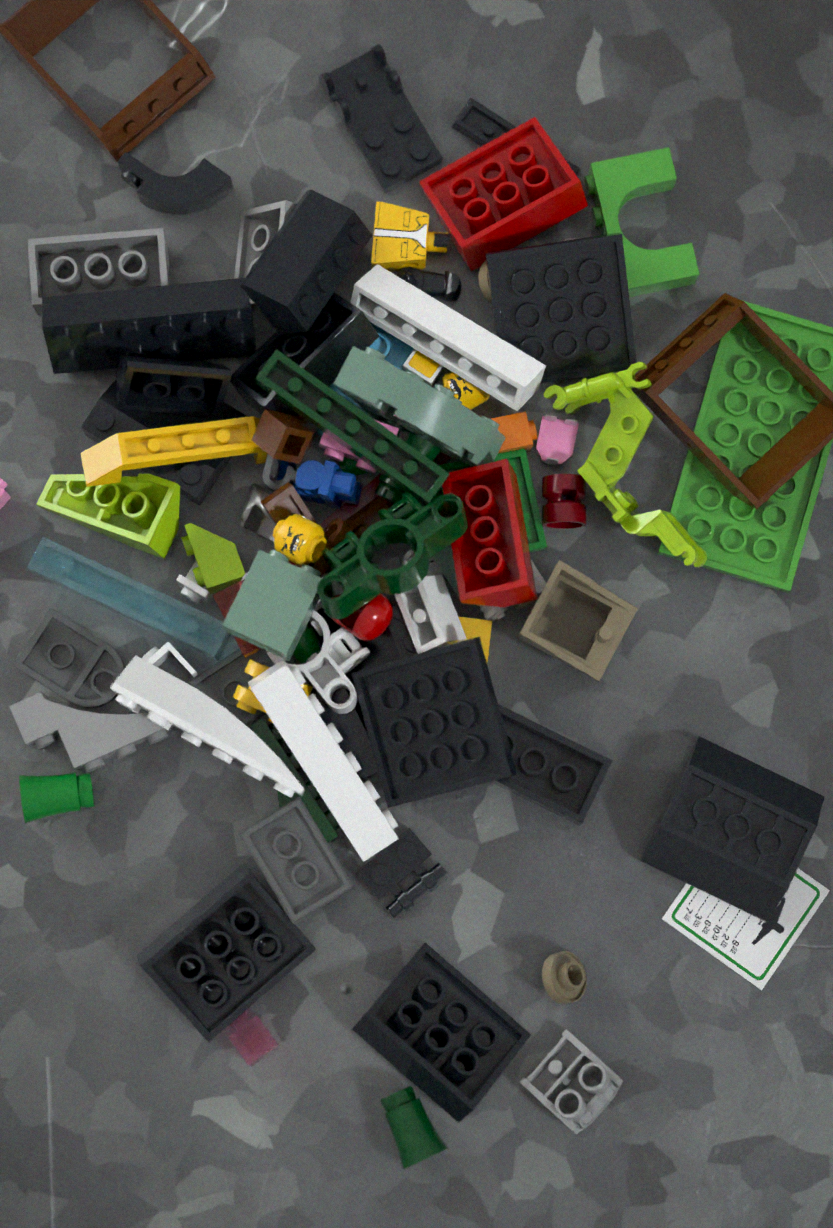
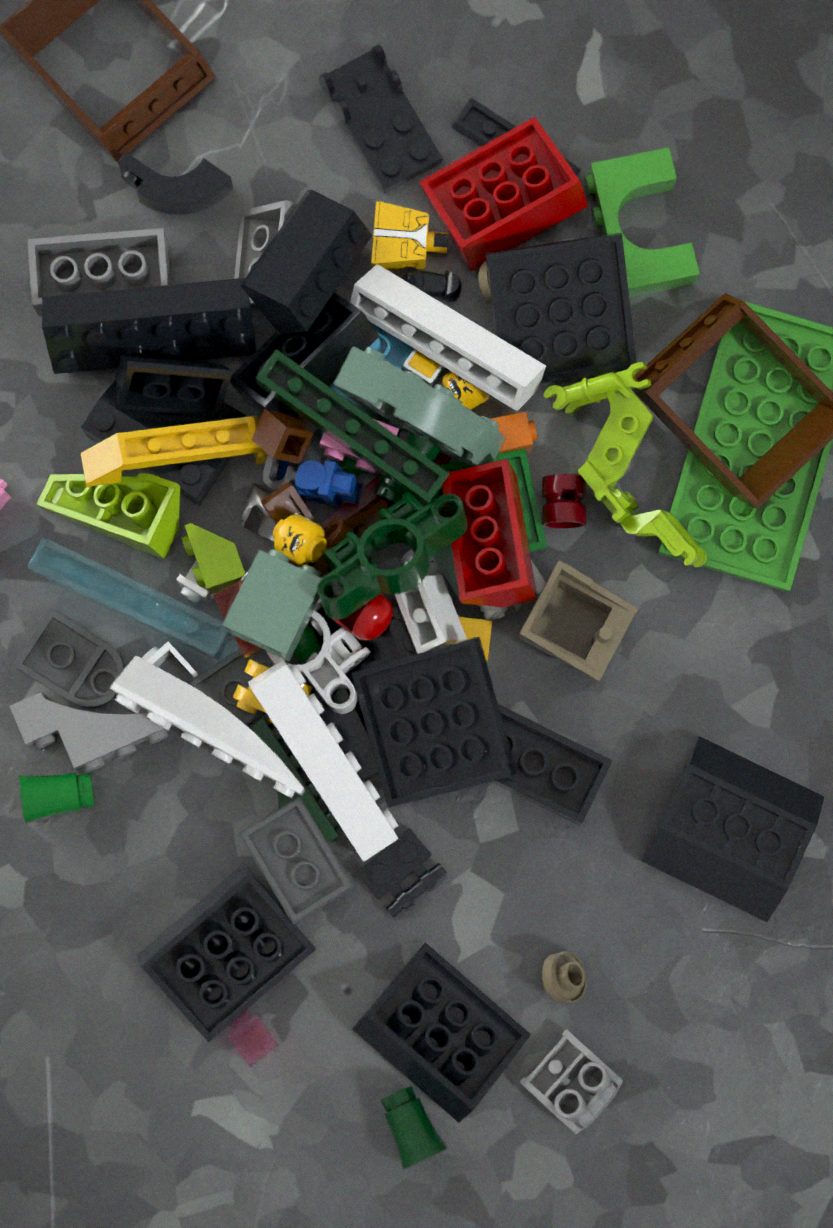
bright pink piece [536,414,579,466] -> none
white sticker [662,868,830,990] -> none

